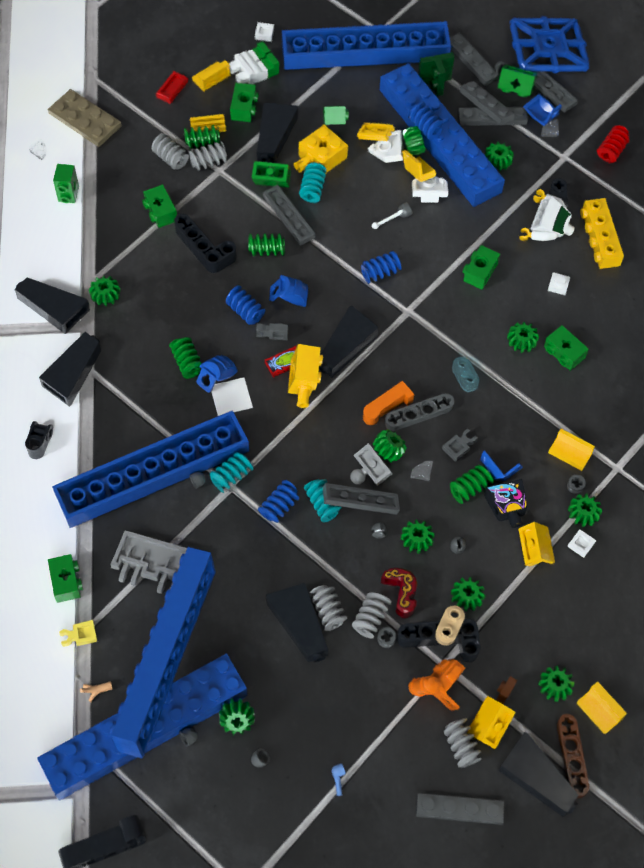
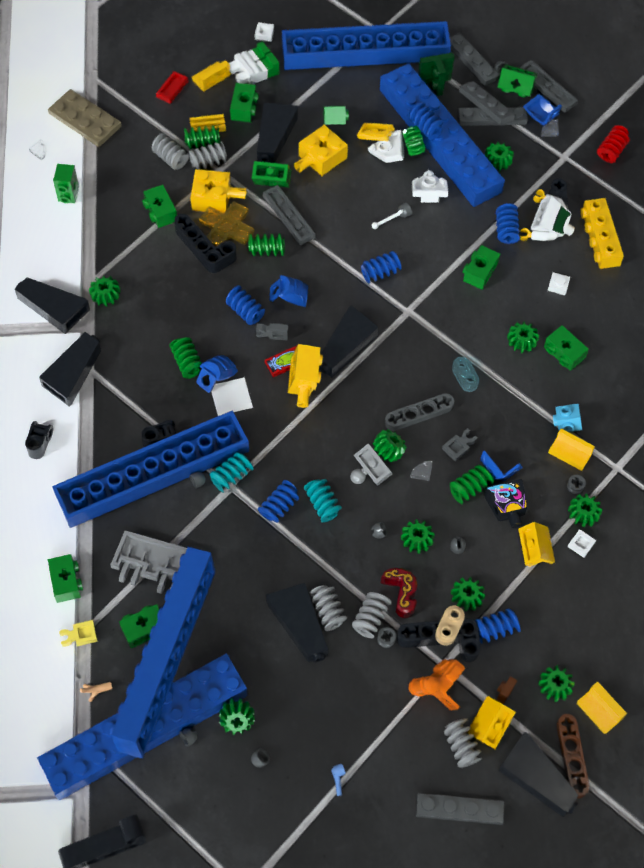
teal piece [299,163,327,203] -> none
dark grey plate [323,483,400,515] -> none
orange leg [363,381,414,425] -> none
yellow panel [402,150,436,182] -> none
blue plate [510,16,590,73] -> none
none -> green brick [119,604,159,649]
none -> black piece [142,420,176,447]
none -> yellow brick [191,169,247,214]
none -> clear yellow plate [200,201,254,247]
none -> blue piece [475,608,521,644]
none -> blue piece [496,203,520,244]
none -> medium azure brick [553,404,582,432]

